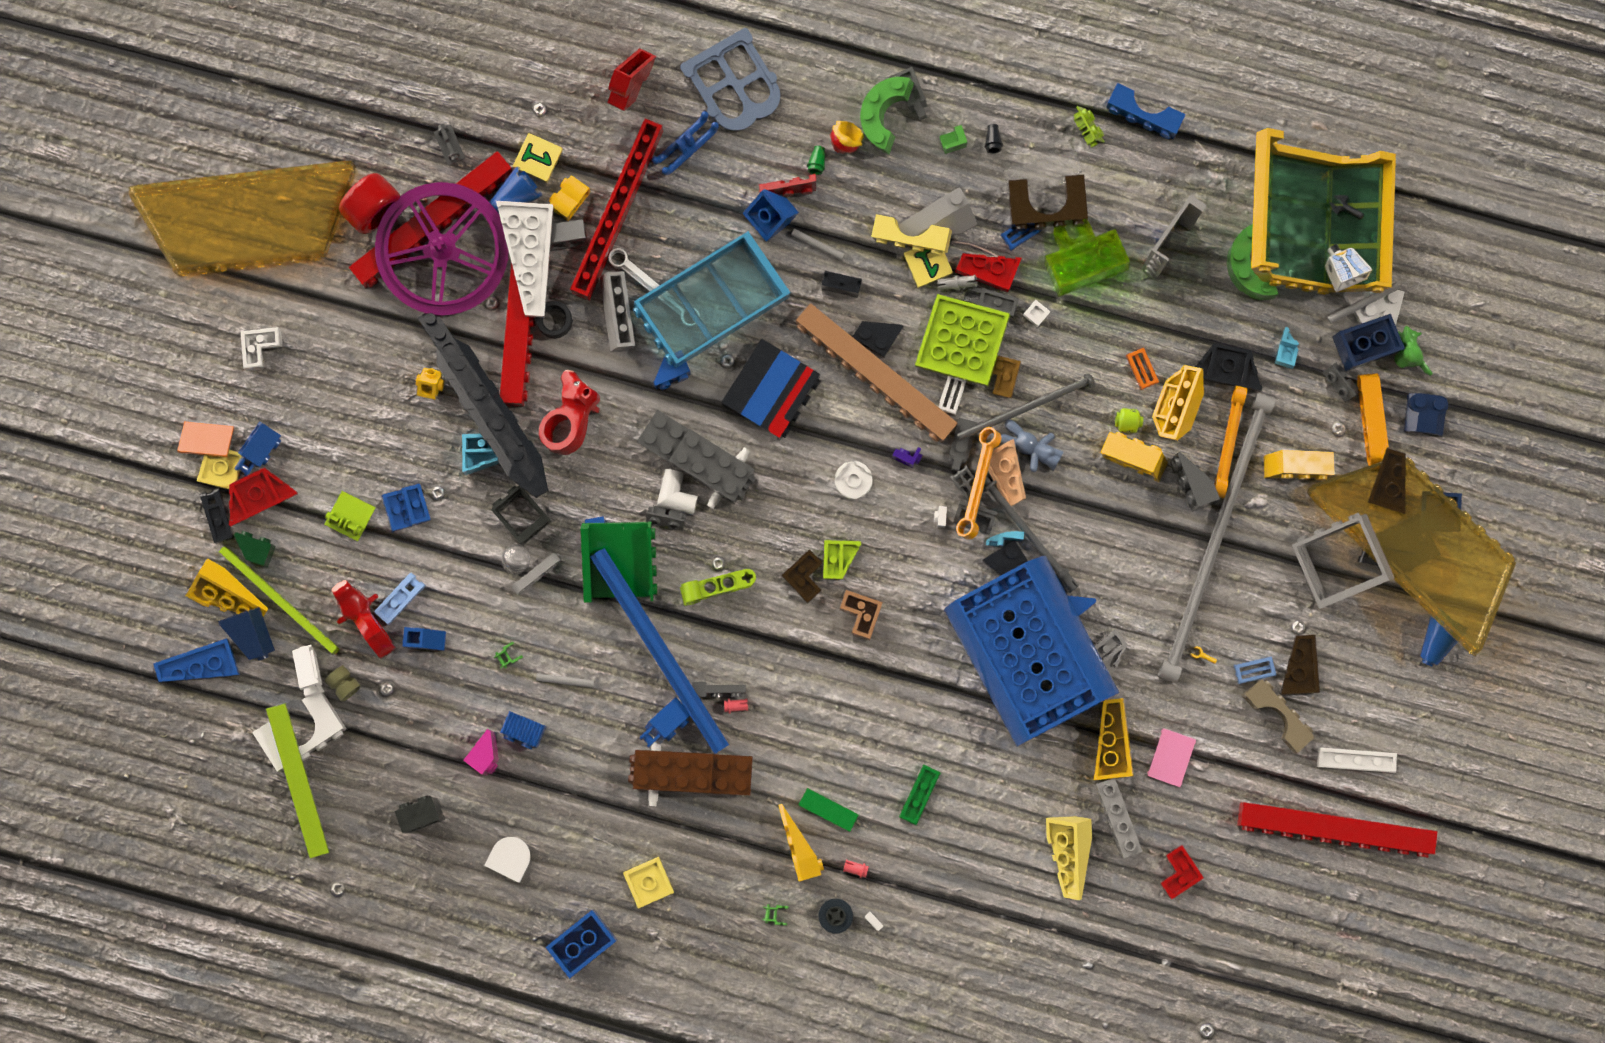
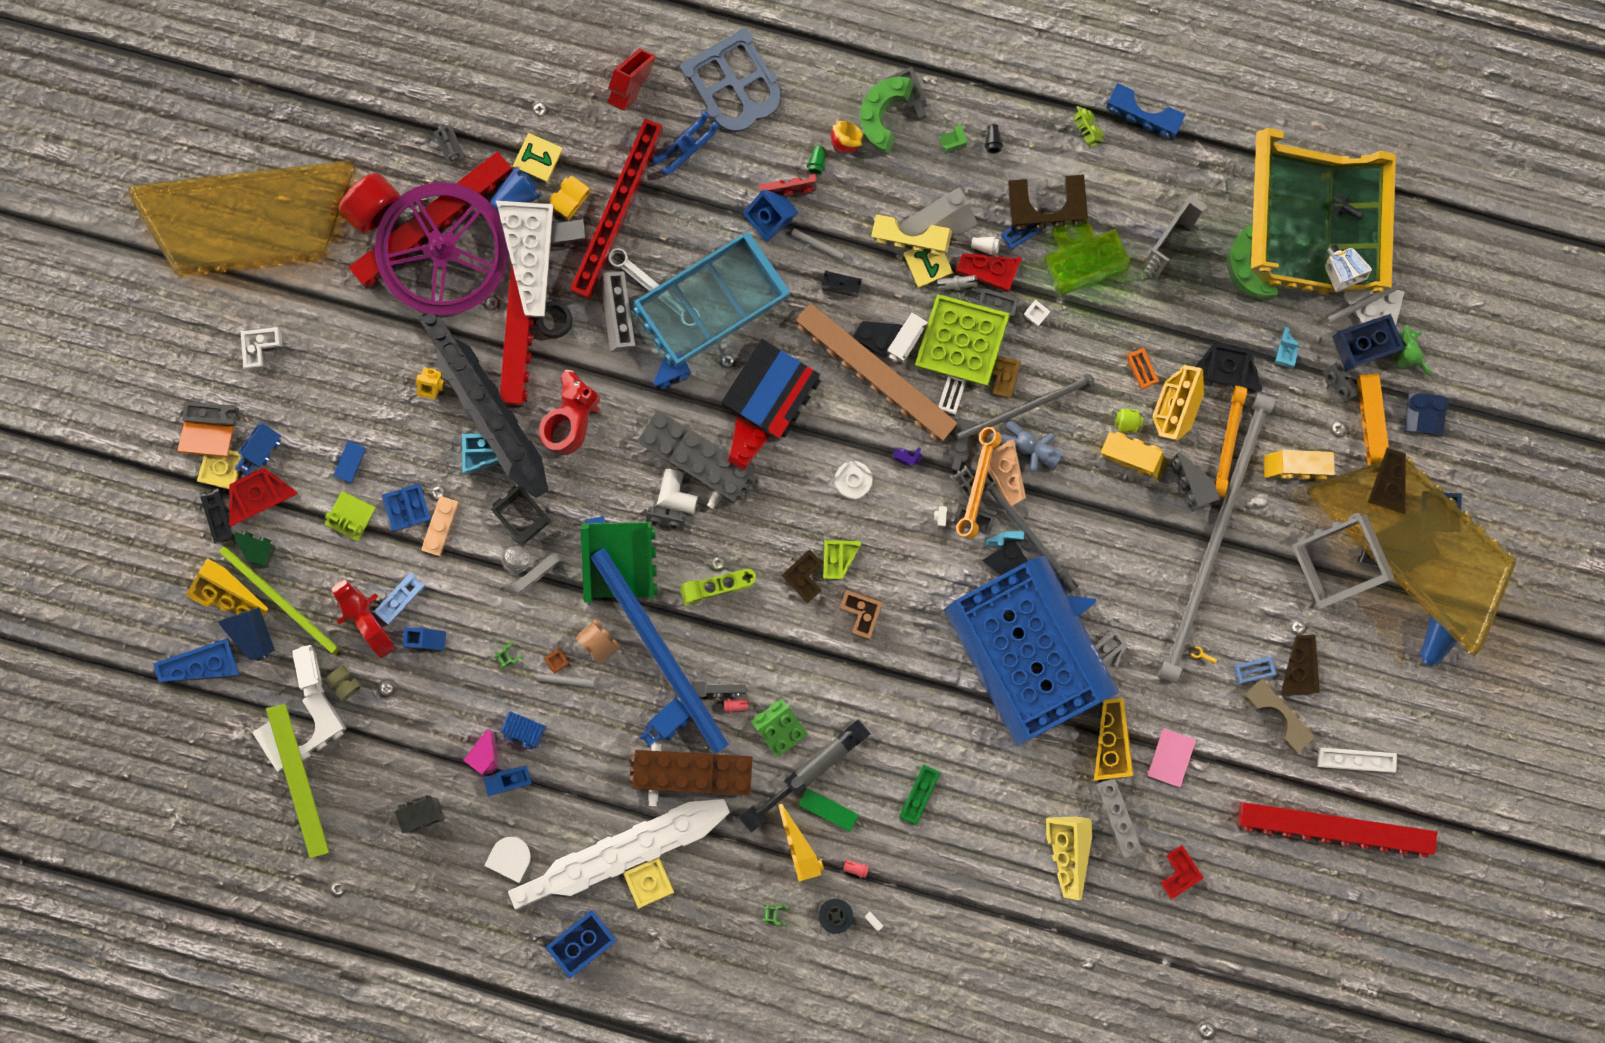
none -> dark grey plate [182,402,239,426]
none -> blue tile [333,441,367,483]
none -> light nougat plate [421,496,459,557]
none -> blue slope [483,765,532,797]
none -> white plate [508,799,730,910]
none -> dark orange tile [544,647,570,674]
none -> medium nougat brick [576,619,621,665]
none -> red wing [728,416,770,470]
none -> piece [739,719,871,833]
none -> bright green bracket [751,699,807,756]
none -> white window [887,313,928,364]
none -> white cone [971,237,1000,255]

